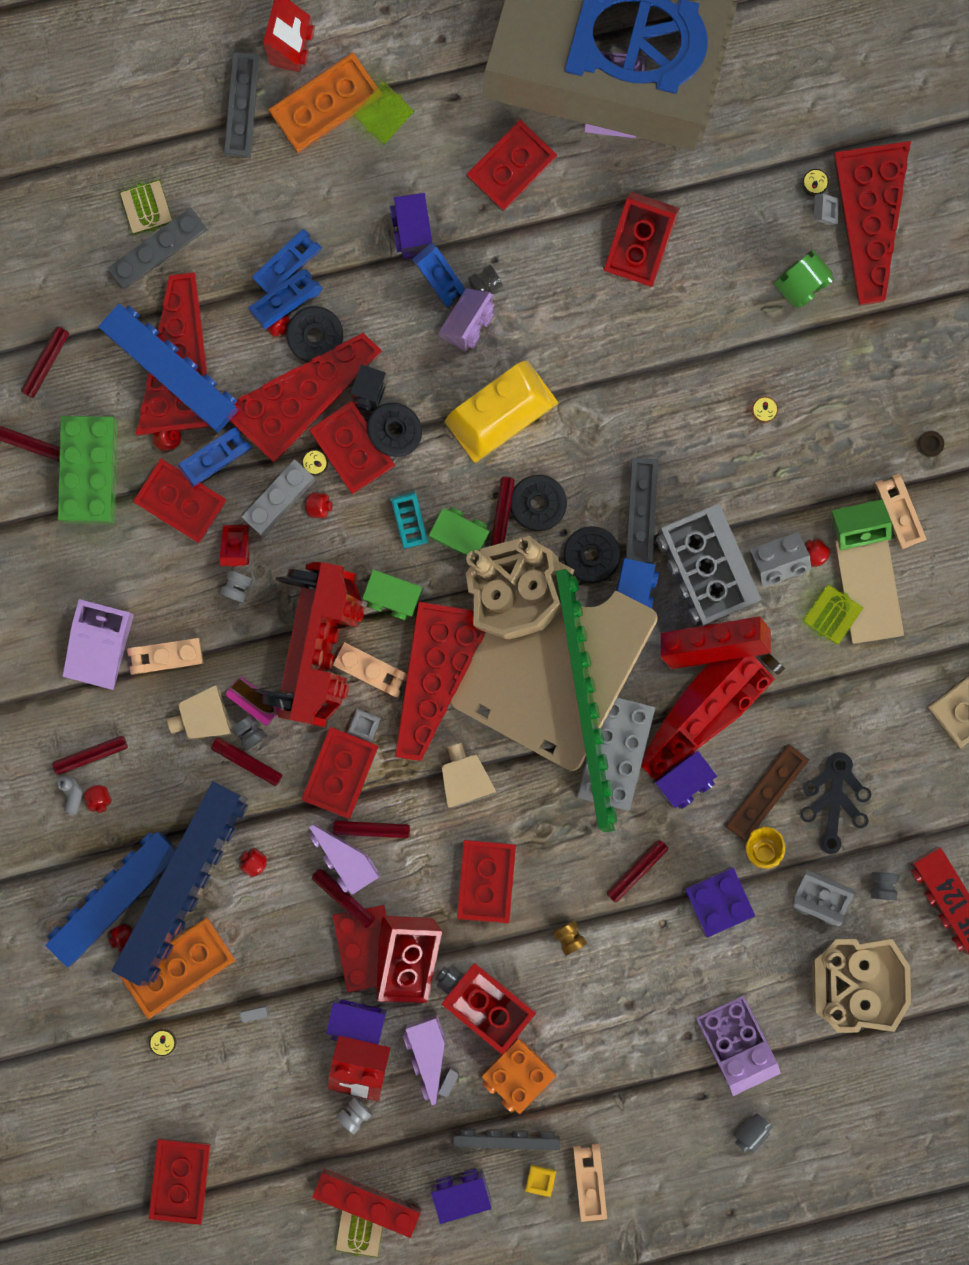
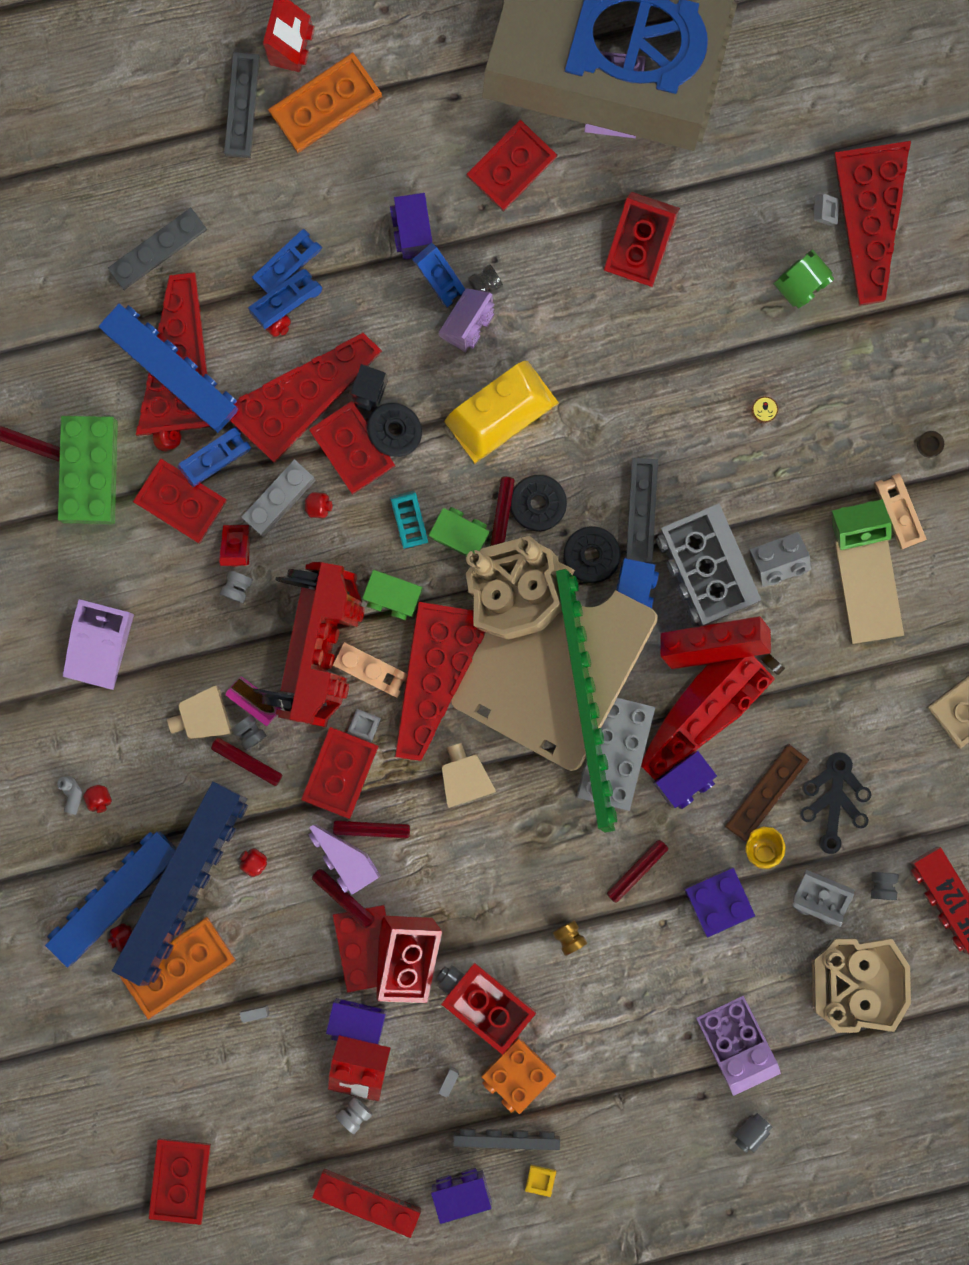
dark red axle [21,326,69,398] -> none
dark red axle [52,736,128,775] -> none
piece [119,179,173,235] -> none
light nougat plate [127,638,204,675] -> none
light yellow tile [149,1029,177,1056] -> none
black wheel [286,306,343,362] -> none
light yellow tile [302,449,328,476] -> none
piece [335,1210,383,1258] -> none
clear neon green piece [353,82,415,145] -> none
lavender slope [403,1014,446,1106] -> none
red plate [457,840,516,923] -> none
light nougat plate [573,1144,607,1222] -> none
light yellow tile [802,169,829,196] -> none
clear neon green piece [802,584,864,645] -> none
red piece [805,539,830,567] -> none

